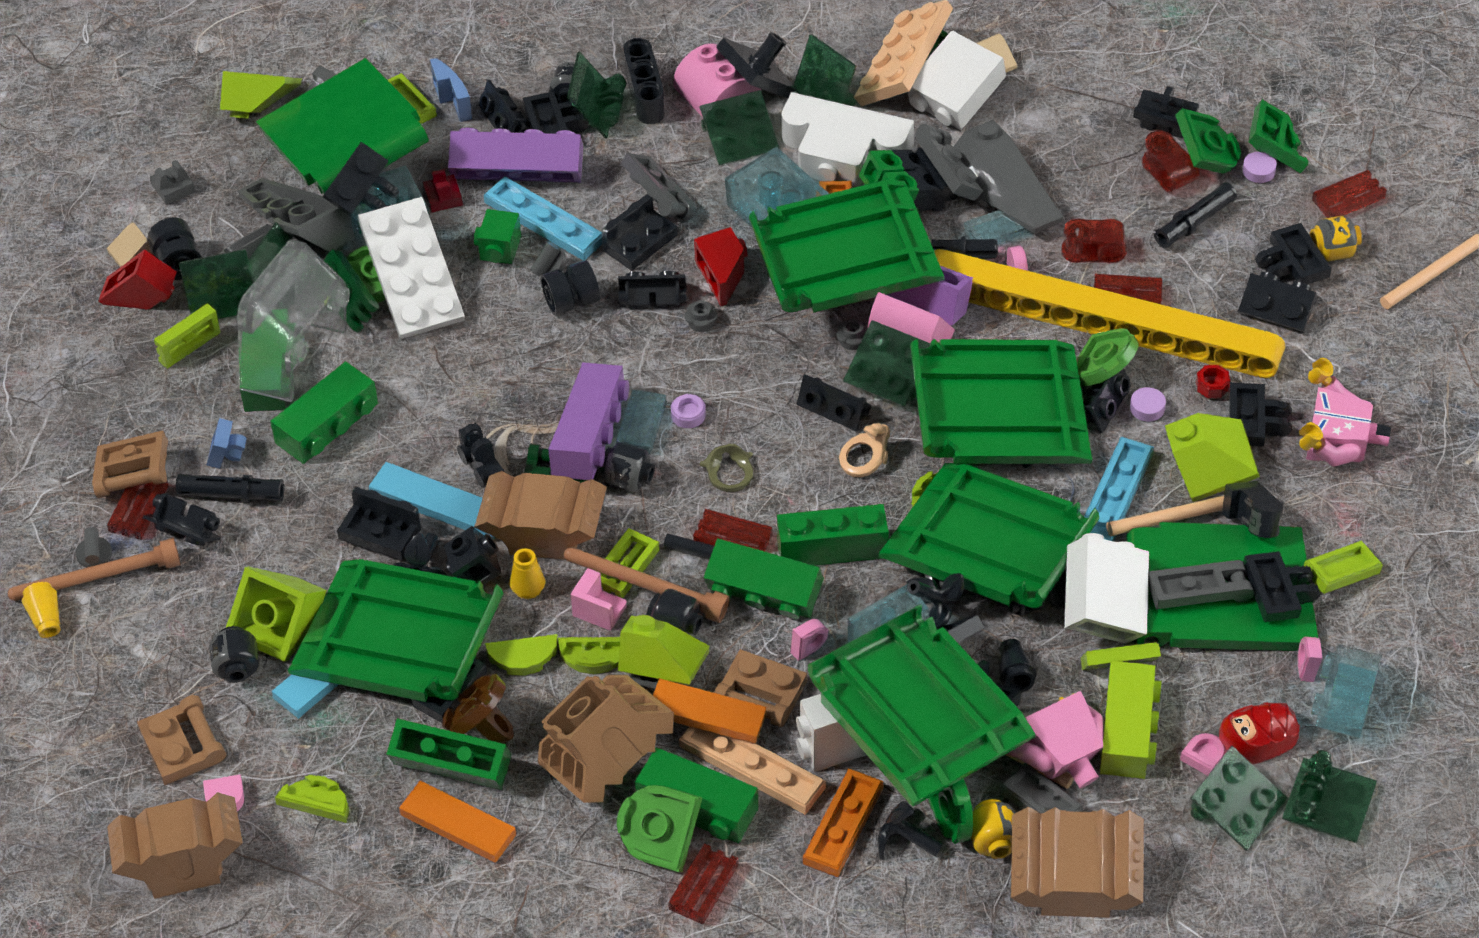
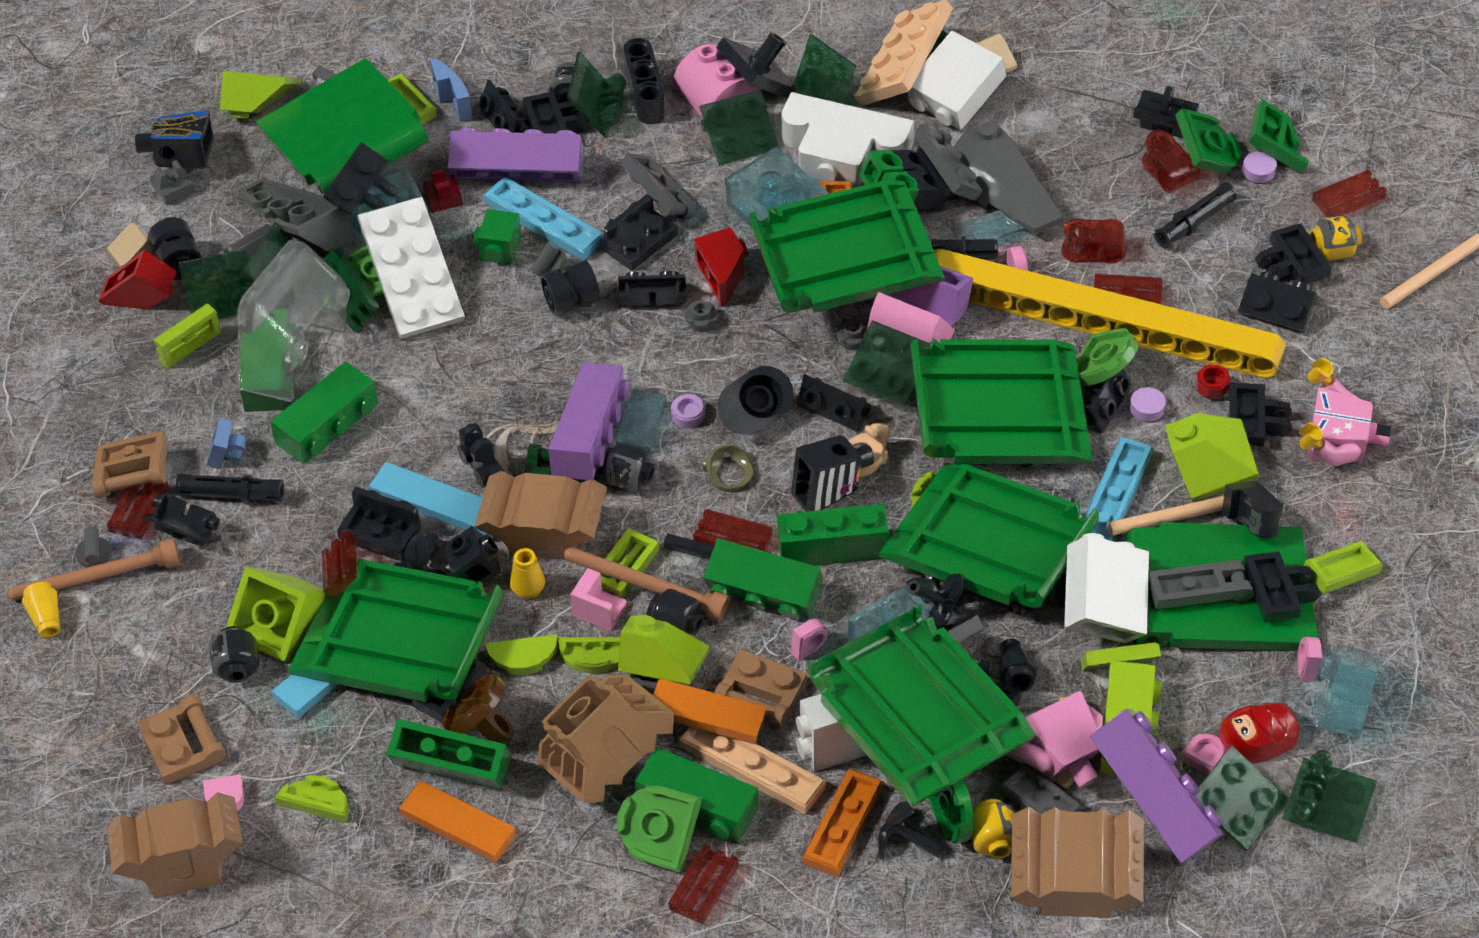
none -> black torso [135,110,214,168]
none -> clear red tile [321,529,357,599]
none -> black piece [717,366,794,435]
none -> black torso [791,435,874,512]
none -> medium lavender brick [1089,709,1224,863]

